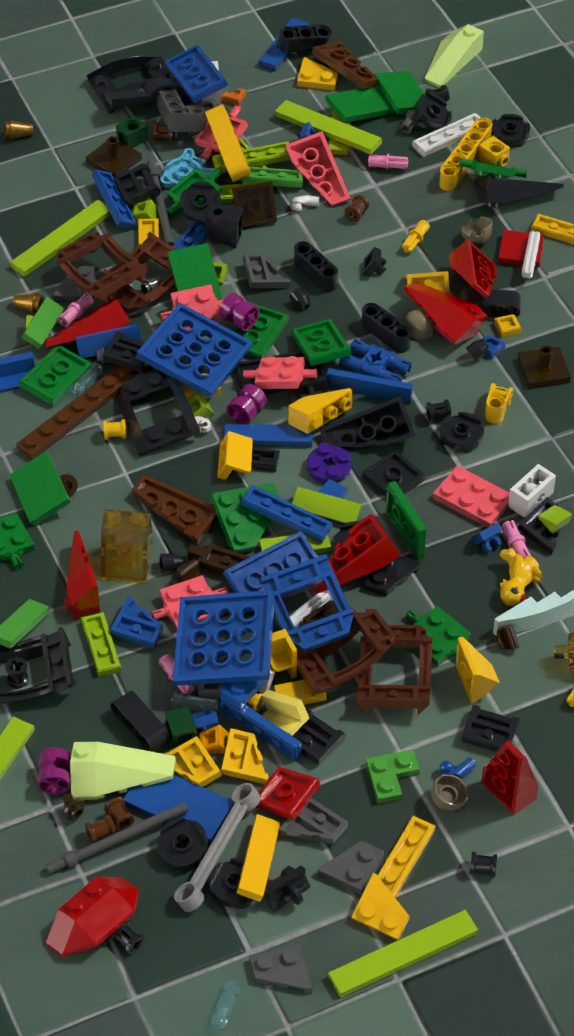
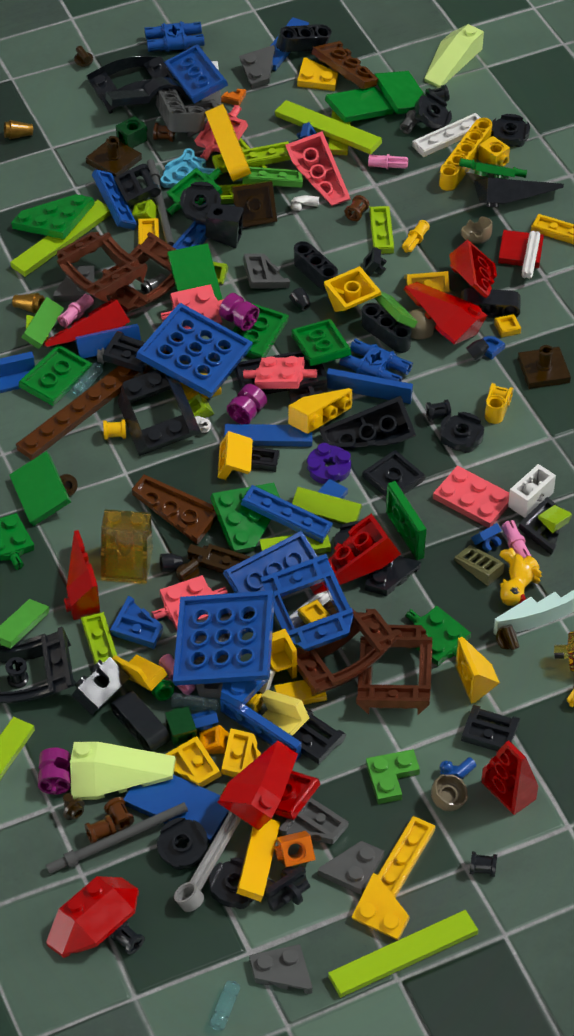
none -> green plate [11,194,95,239]
none -> brick [72,657,130,715]
none -> dark brown plate [74,46,93,67]
none -> yellow panel [112,654,168,691]
none -> blue pin [144,21,205,52]
none -> green cone [151,676,175,701]
none -> red wedge [217,741,298,830]
none -> dark grey wing [239,45,275,89]
none -> orange brick [274,831,316,867]
none -> yellow tile [297,600,330,624]
none -> yellow slope [324,266,381,312]
none -> lime tile [369,206,394,254]
none -> bright green tile [374,292,418,328]
none -> olive slope [454,545,504,586]

